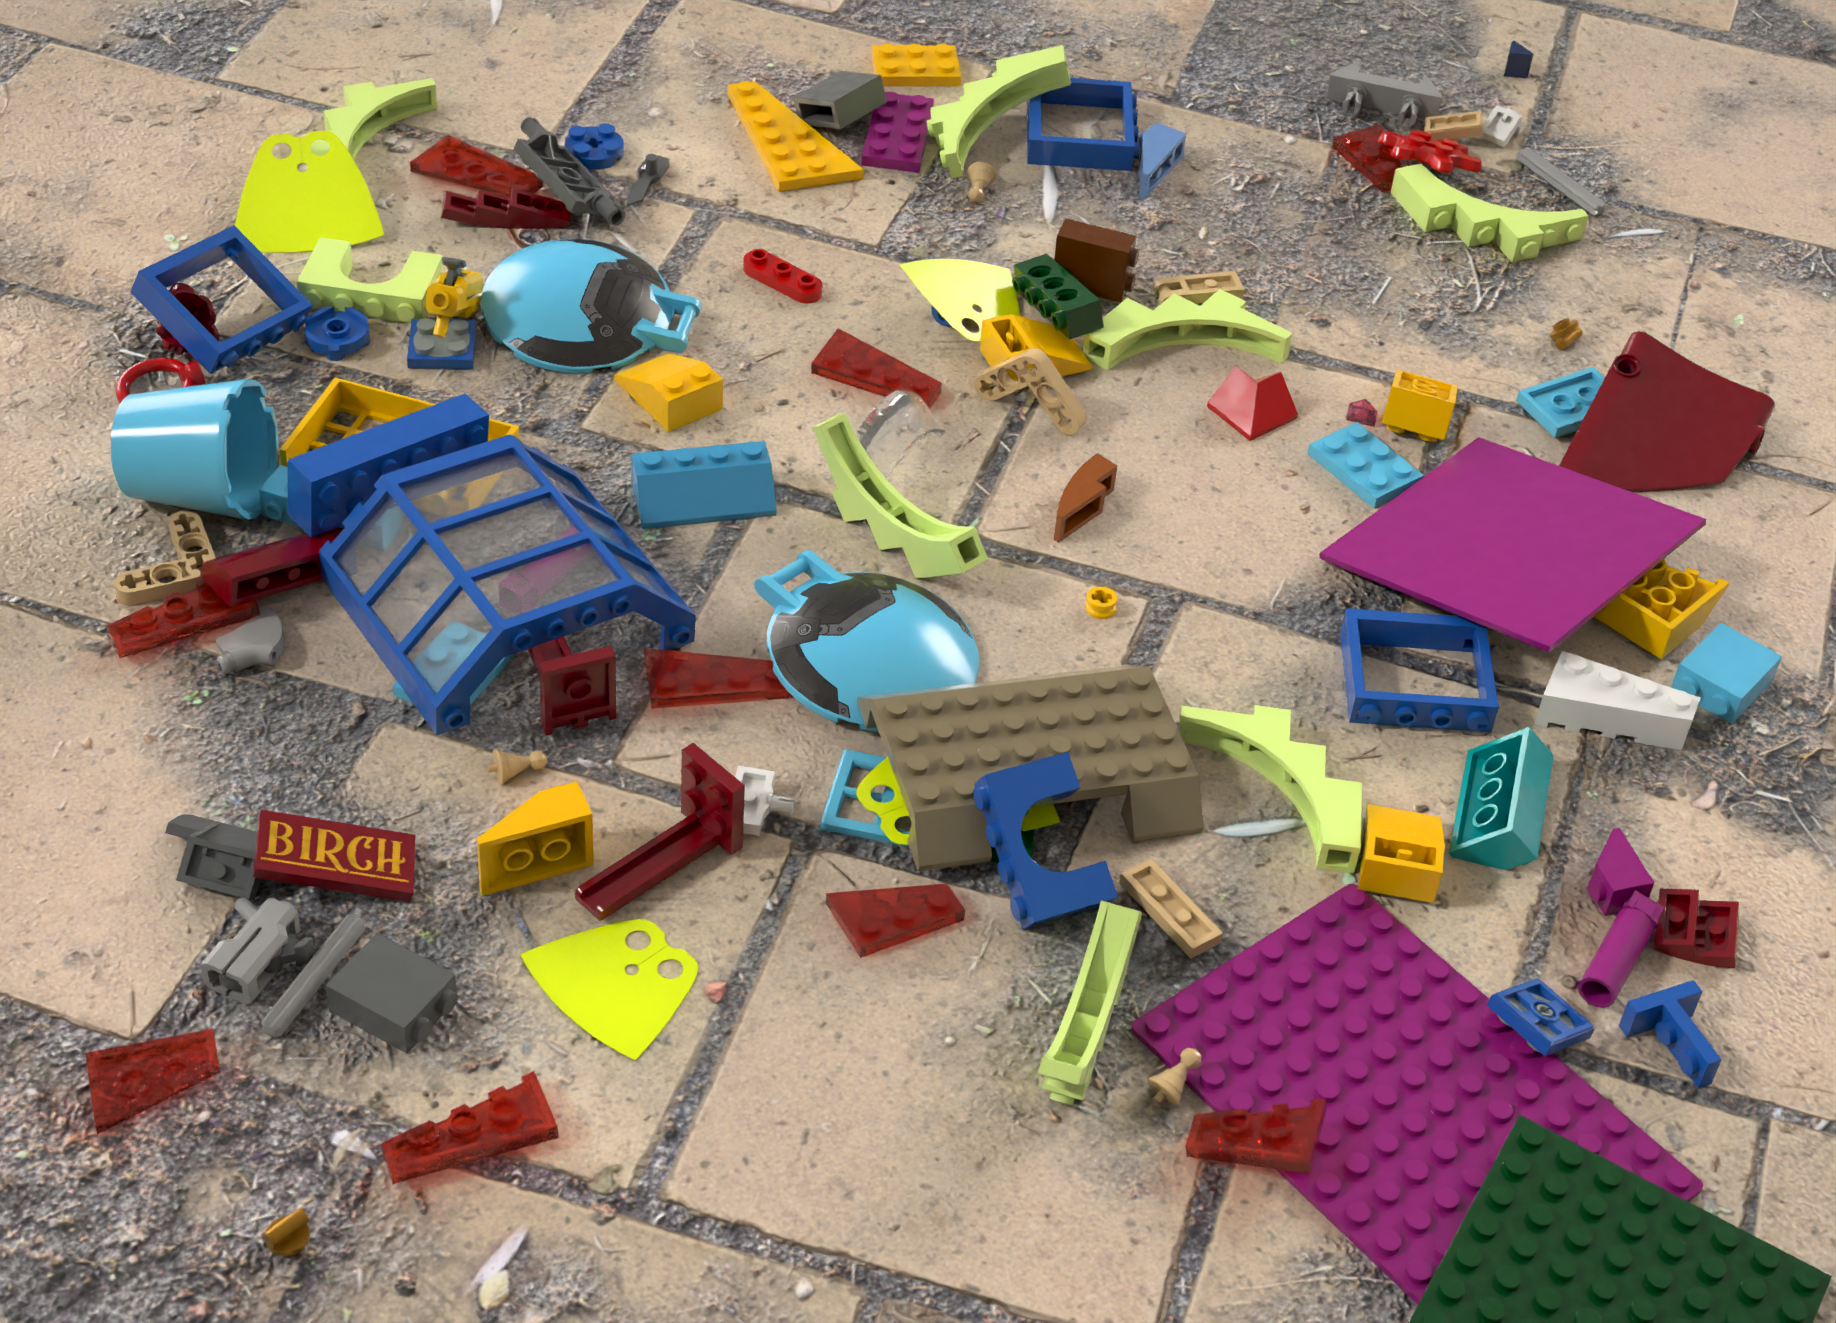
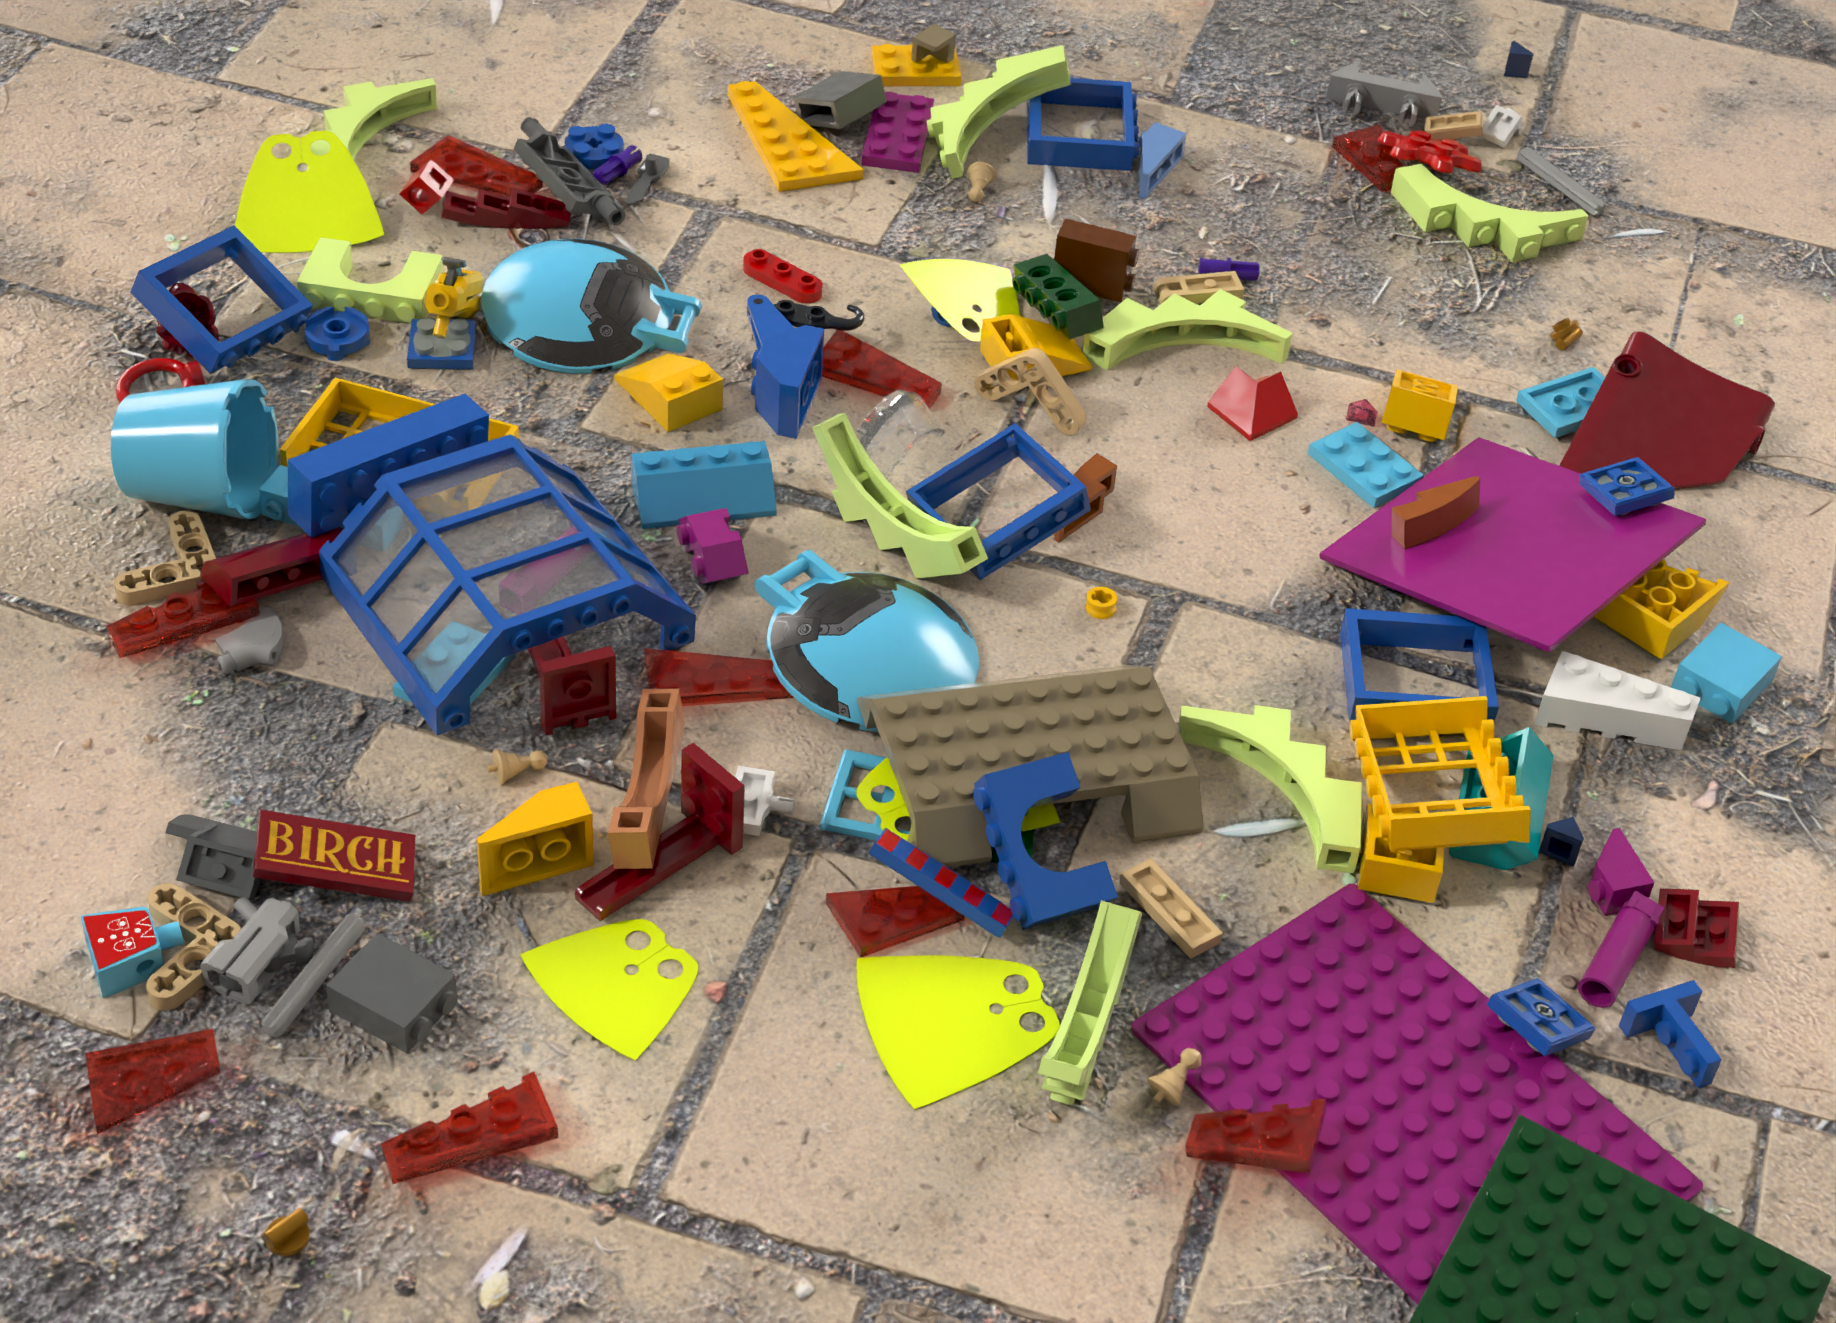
none -> torso [81,907,184,998]
none -> tan beam [146,883,241,1011]
none -> red brick [399,160,454,215]
none -> dark purple axle [593,145,643,184]
none -> nougat arch [608,689,685,869]
none -> magenta brick [676,508,749,584]
none -> blue slope [747,294,865,439]
none -> neon yellow piece [856,955,1060,1109]
none -> blue tile [869,828,1014,938]
none -> blue window [906,423,1091,580]
none -> dark tan panel [911,24,956,63]
none -> dark purple axle [1198,257,1260,281]
none -> yellow window [1350,696,1531,852]
none -> dark orange slope [1392,476,1480,549]
none -> dark blue slope [1539,817,1584,867]
none -> blue piece [1579,457,1675,516]

